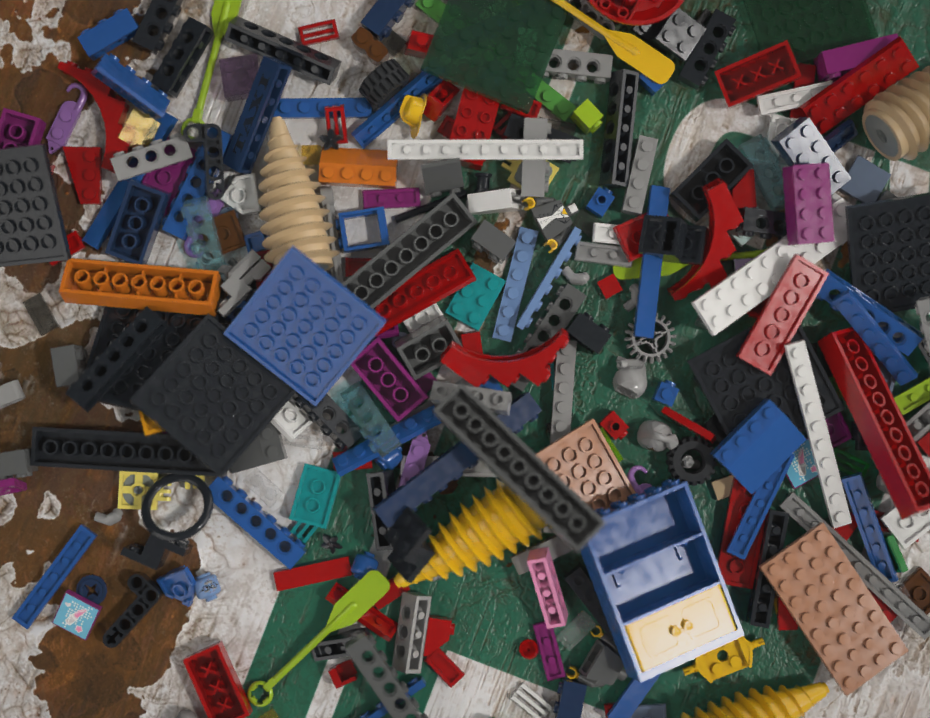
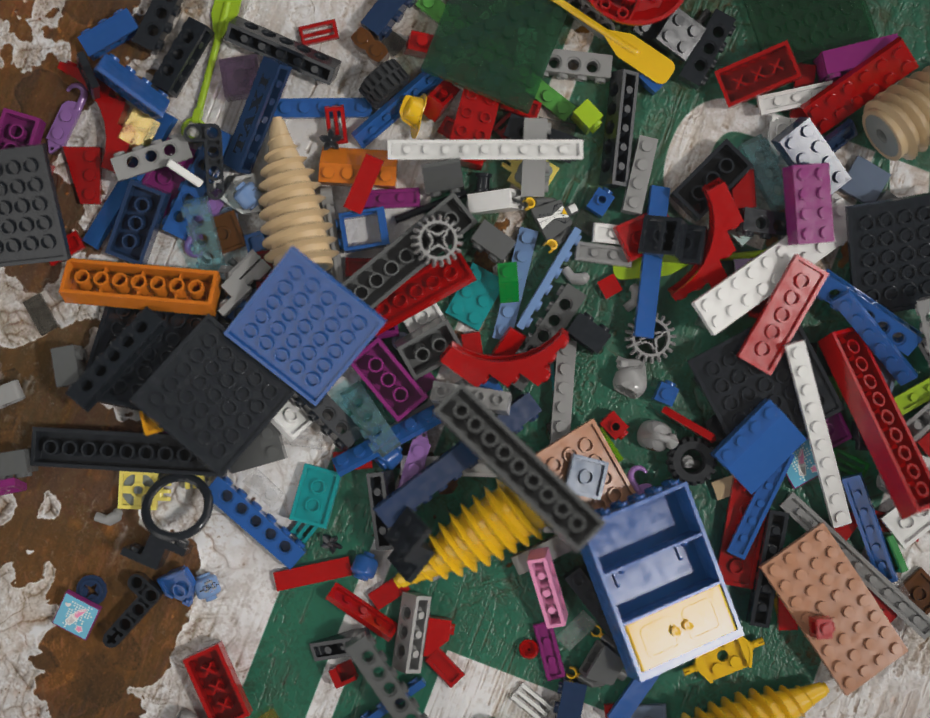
blue plate [12,524,98,629] -> none
lime piece [247,570,390,707] -> none
clear yellow tile [302,145,321,165] -> none
none -> black tile [76,51,100,100]
none -> white tile [166,159,204,187]
none -> medium blue head [234,181,263,211]
none -> red tile [343,153,384,214]
none -> light grey gear [410,214,463,267]
none -> red tile [490,326,526,356]
none -> green slope [497,262,519,303]
none -> sand blue tile [565,453,609,501]
none -> red brick [809,615,835,640]

